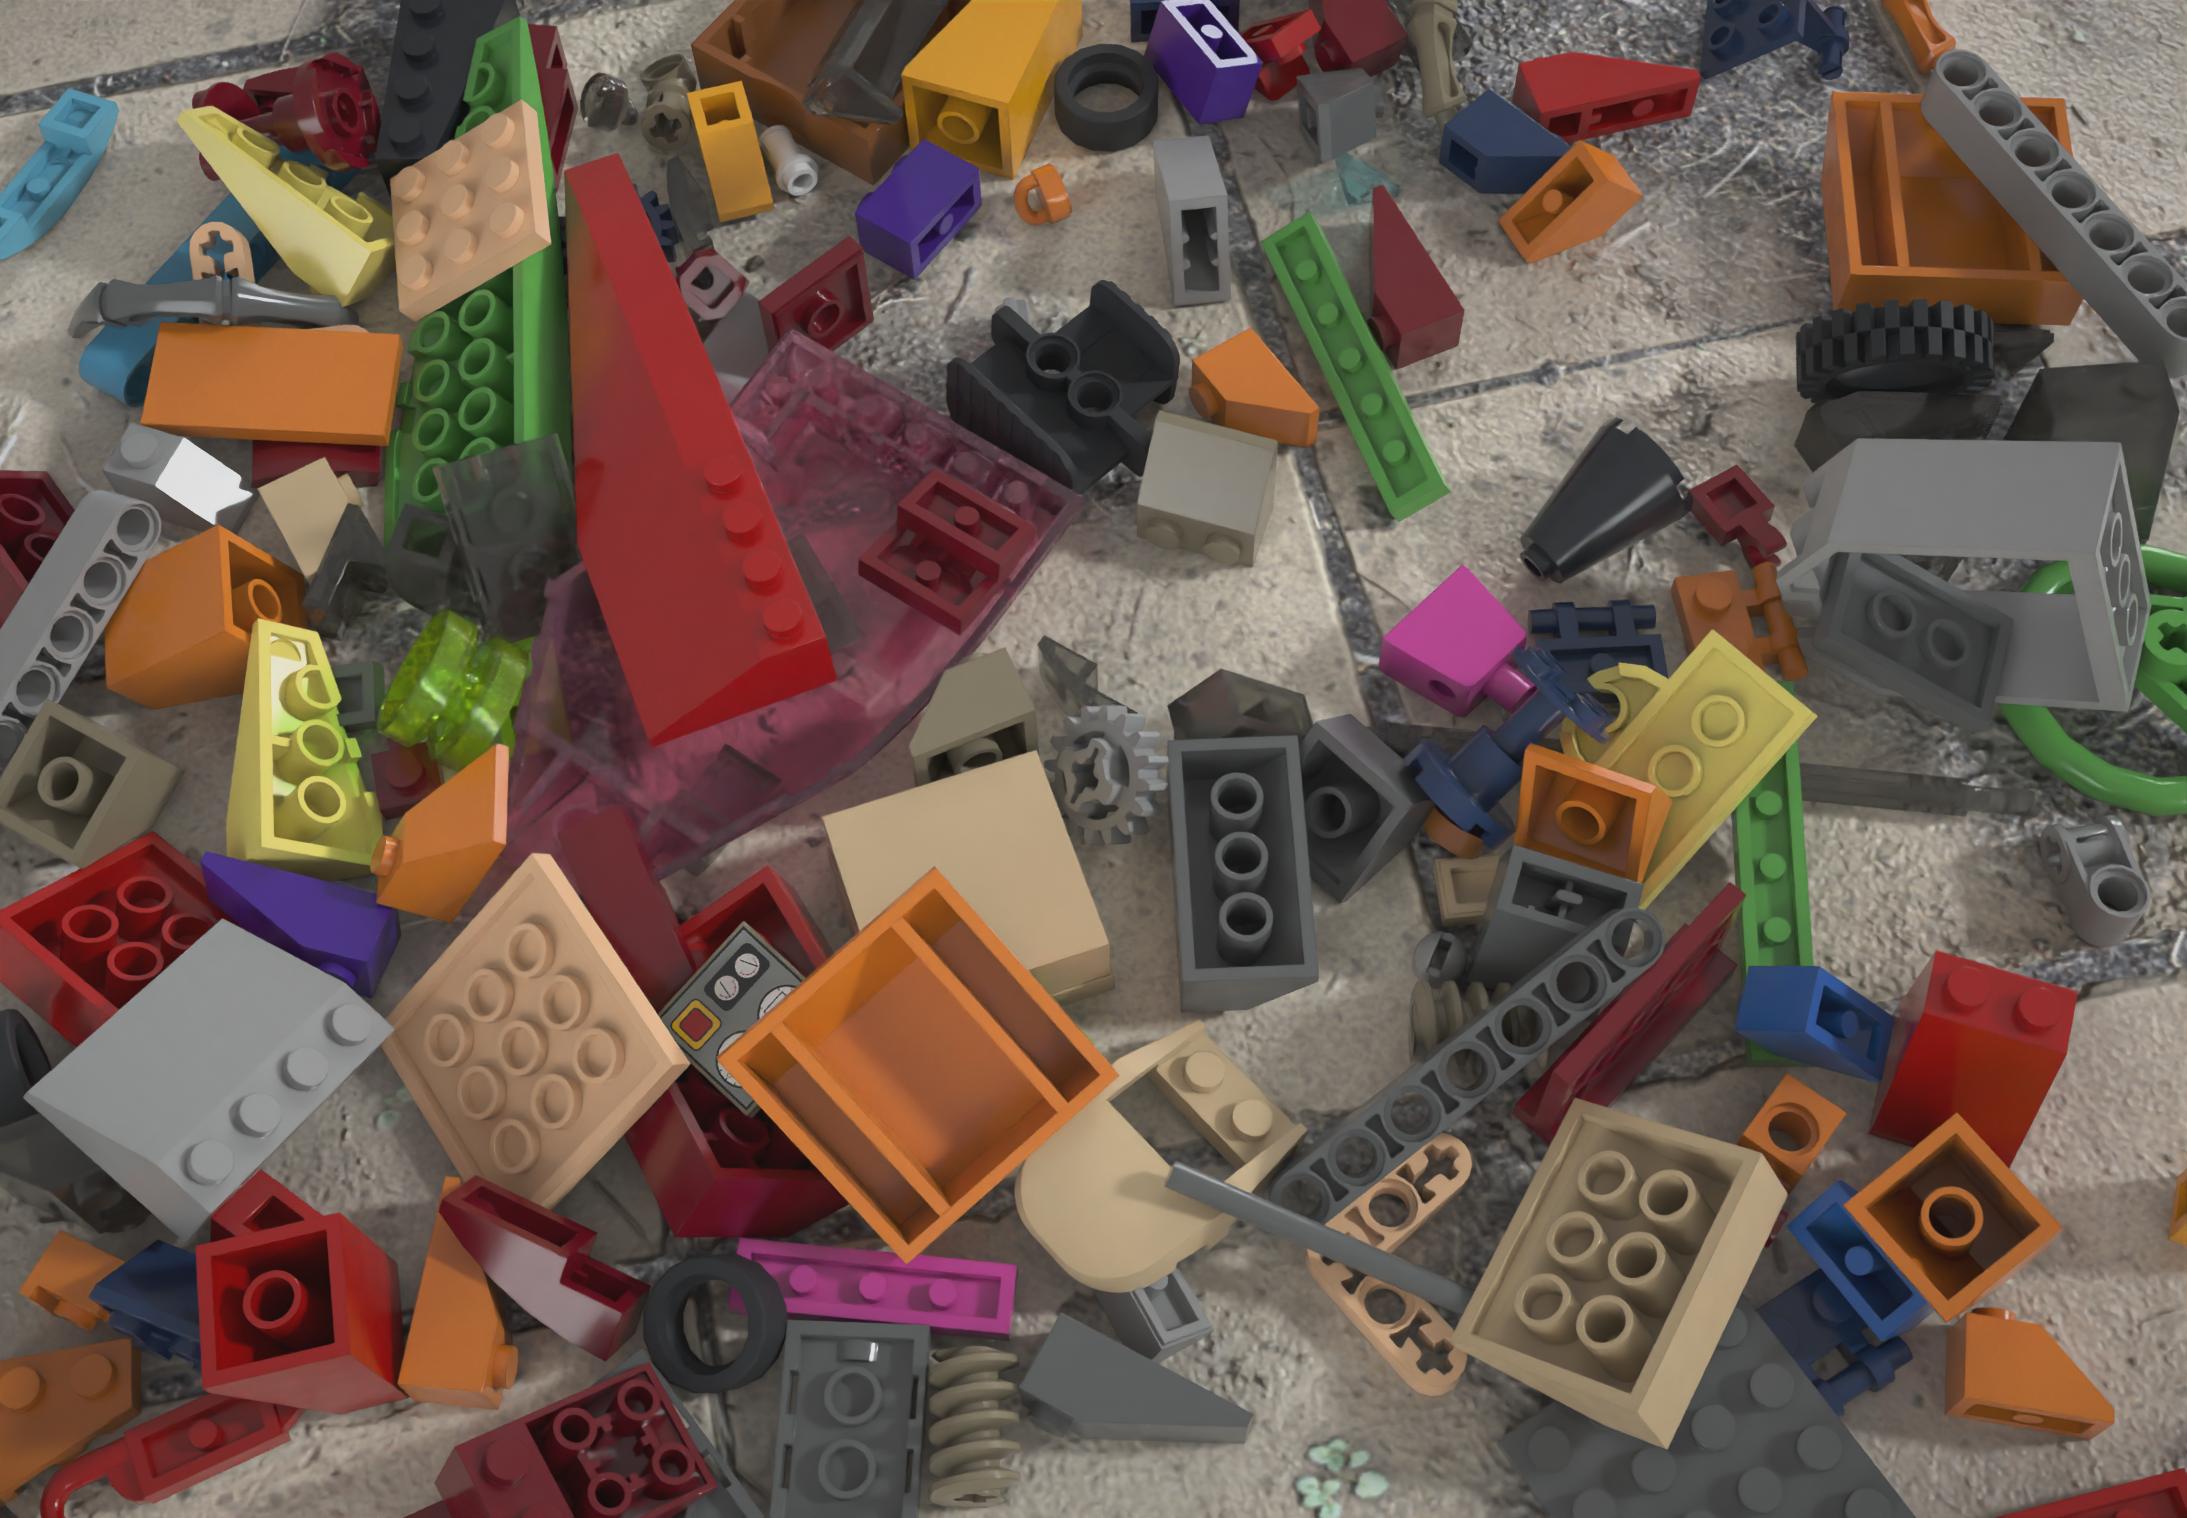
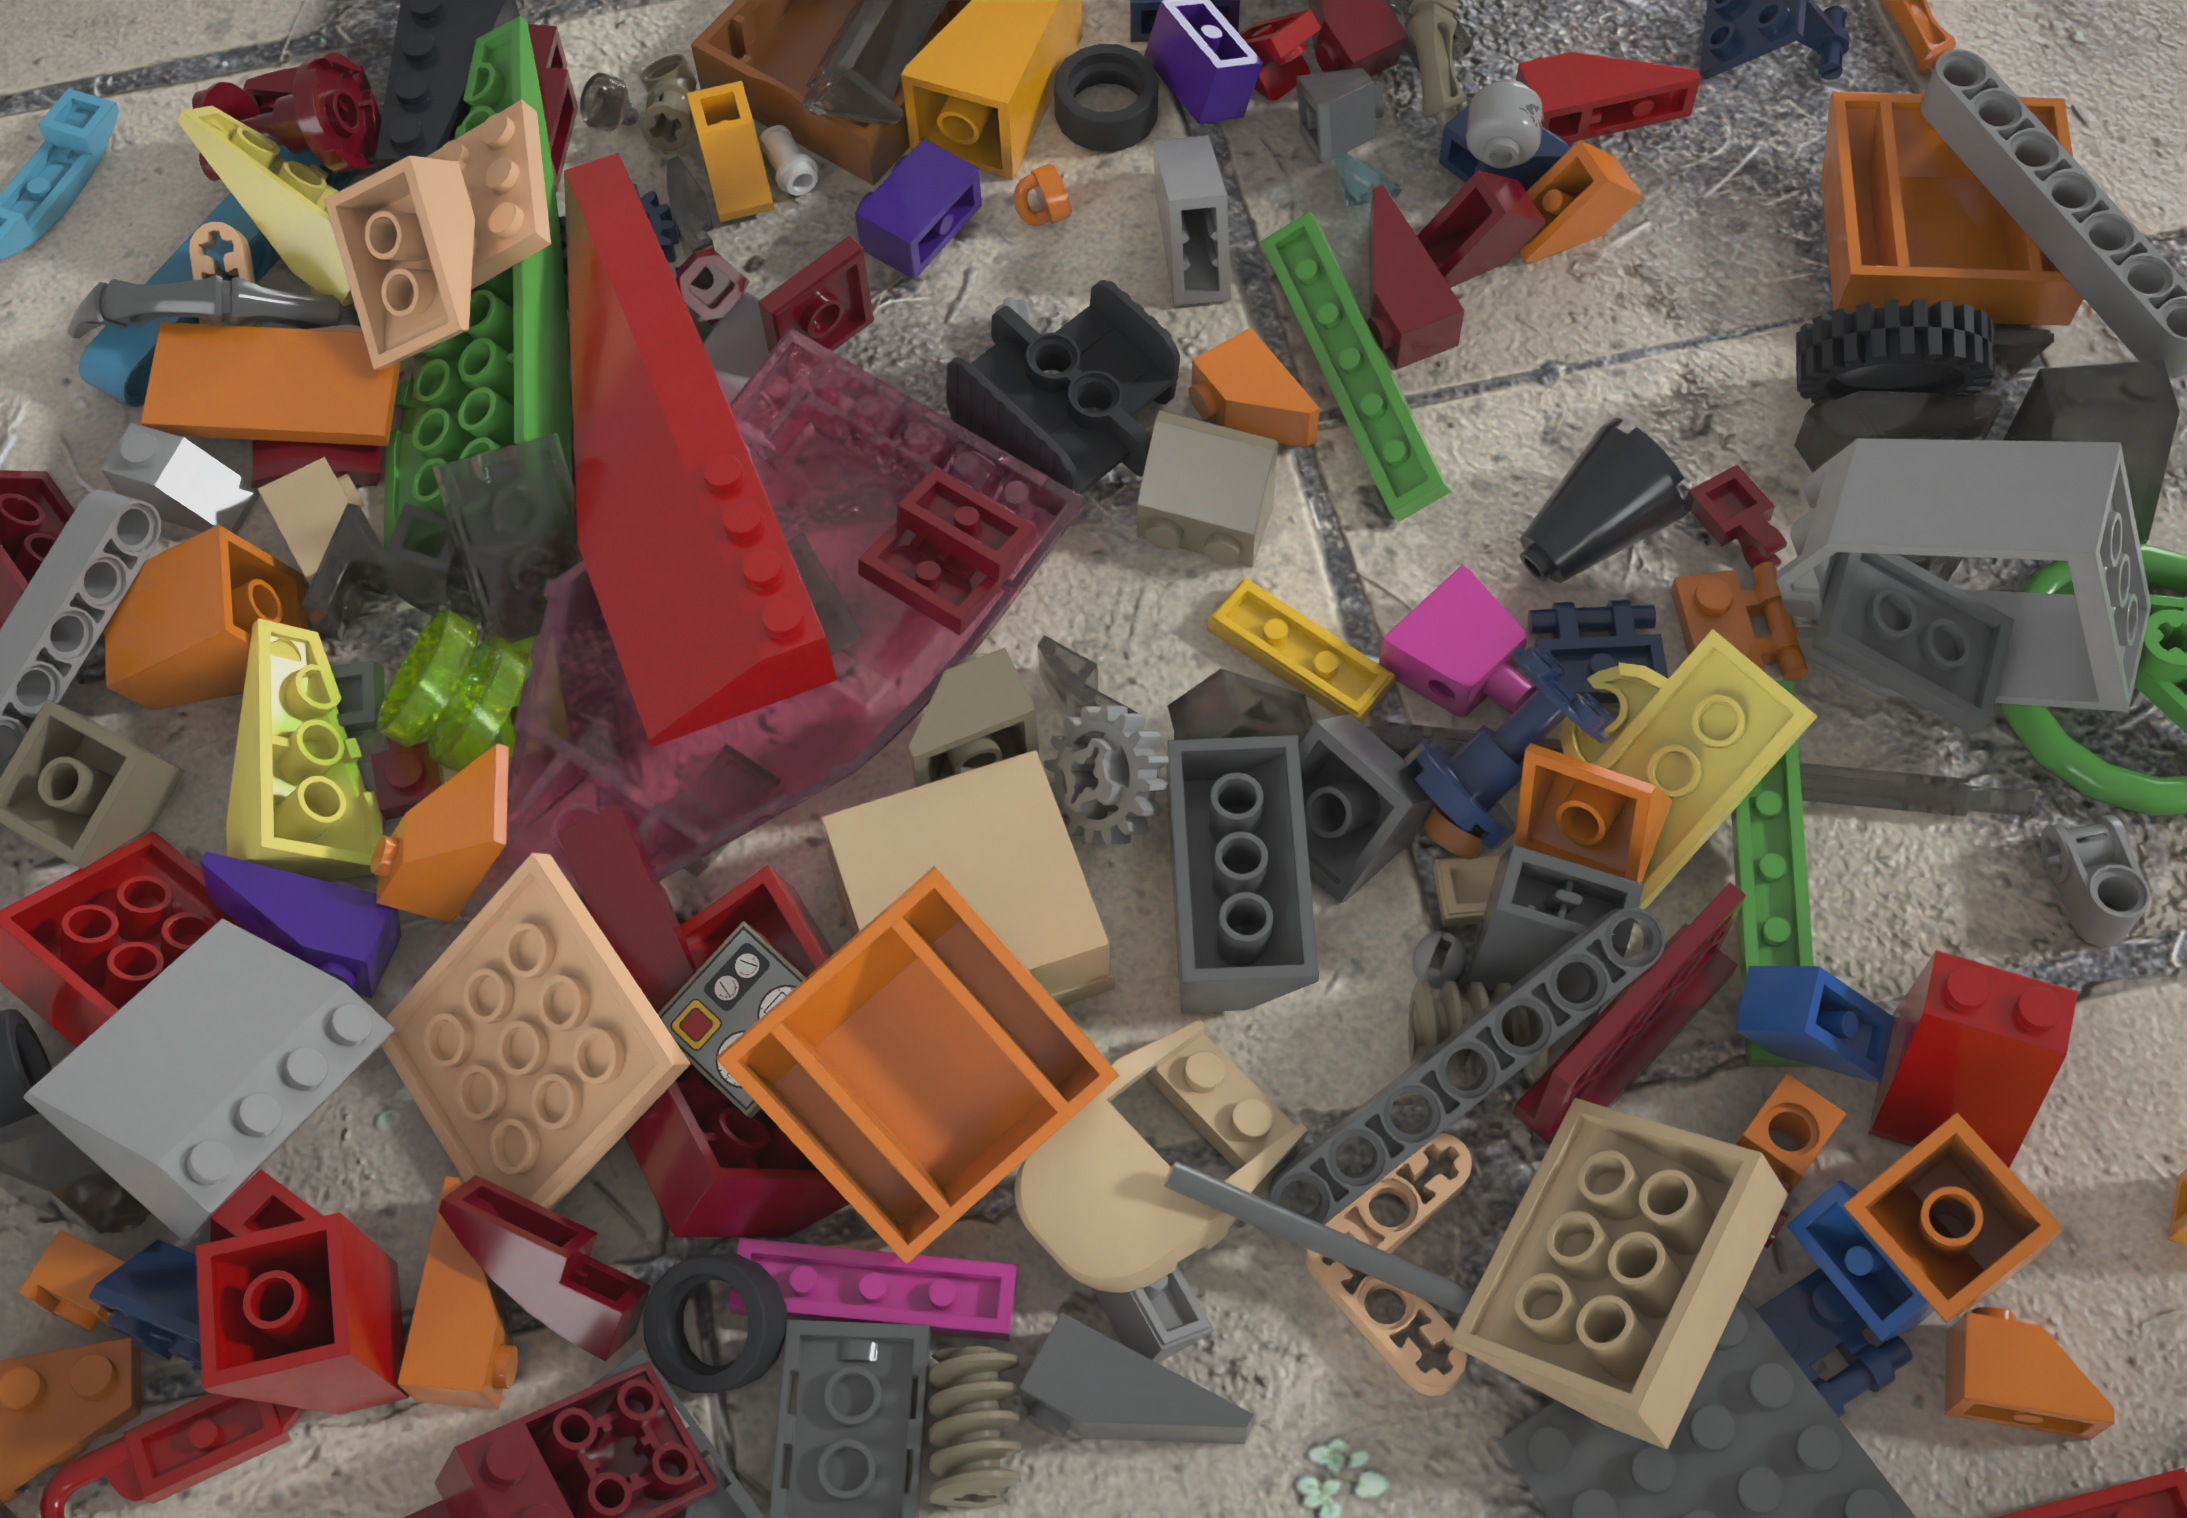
none -> light nougat slope [324,156,475,370]
none -> yellow tile [1207,577,1395,723]
none -> dark red slope [1417,170,1547,288]
none -> light grey head [1466,79,1544,168]

